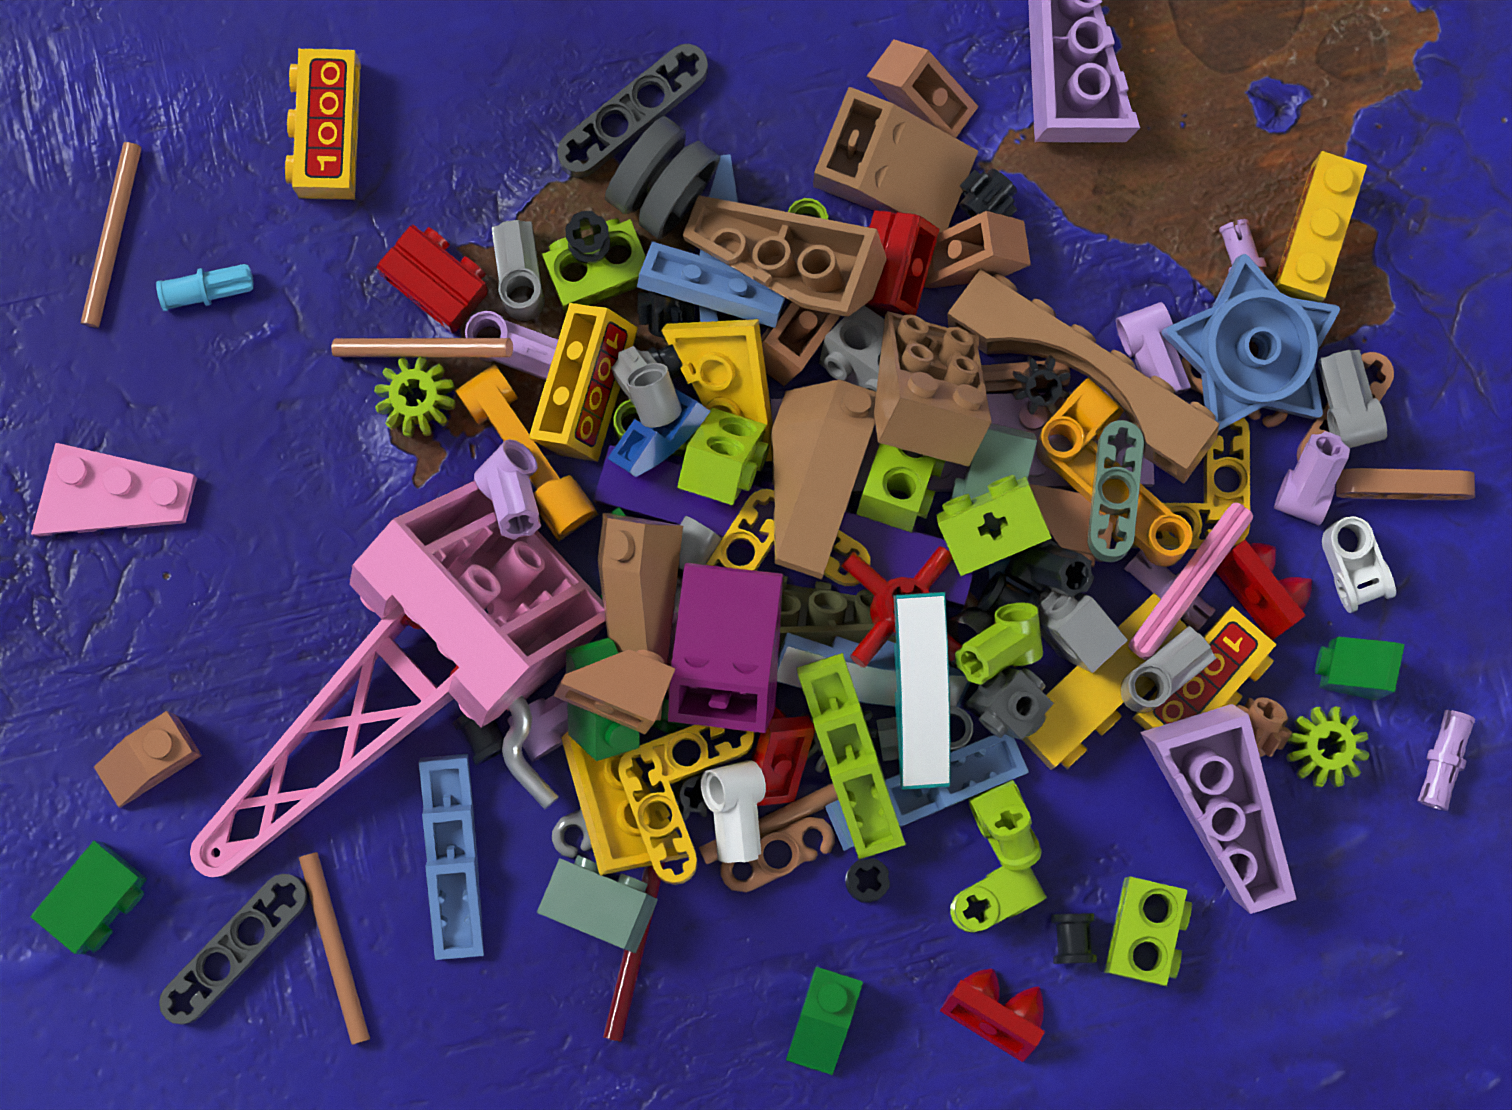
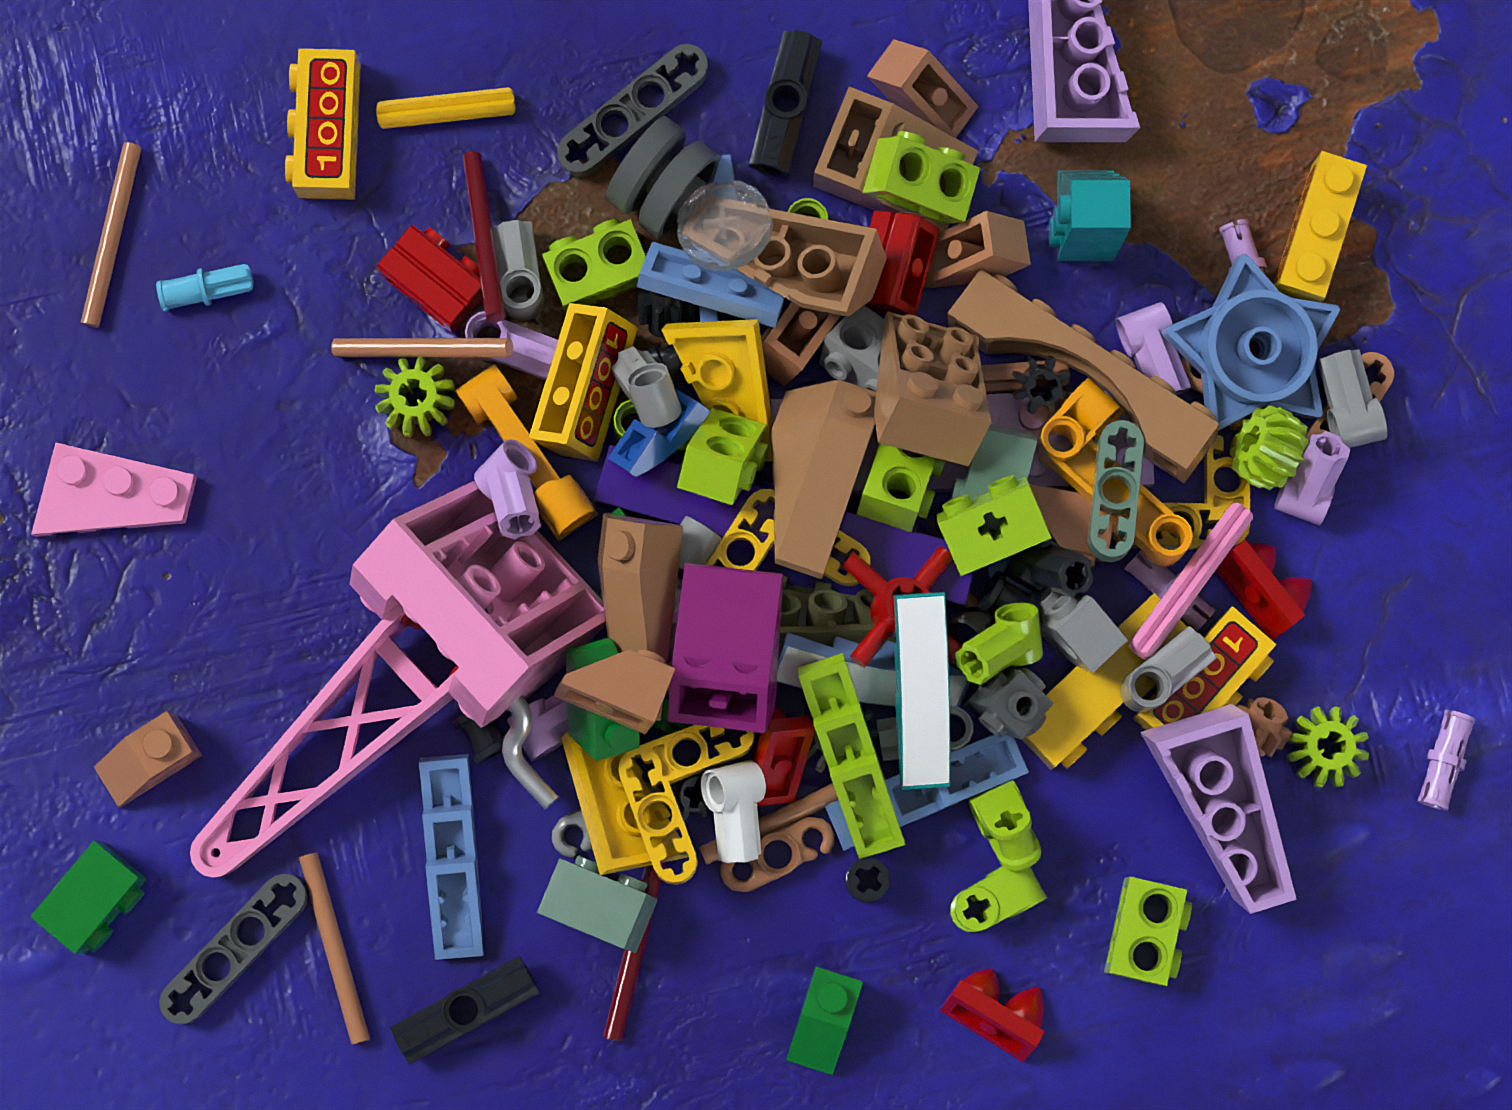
black bush [565,211,610,264] -> none
black gear [959,168,1017,218] -> none
black bush [1051,913,1097,964] -> none
green slope [1315,637,1405,701] -> none
white piece [1322,516,1396,613] -> none
nougat beam [1336,468,1475,500] -> none
none -> yellow axle [376,87,516,129]
none -> black piece [390,956,540,1065]
none -> dark red bar [463,151,505,323]
none -> clear tile [677,180,773,271]
none -> black piece [749,30,823,177]
none -> lime brick [862,131,980,224]
none -> teal wedge [1049,170,1131,261]
none -> lime gear [1230,405,1309,490]

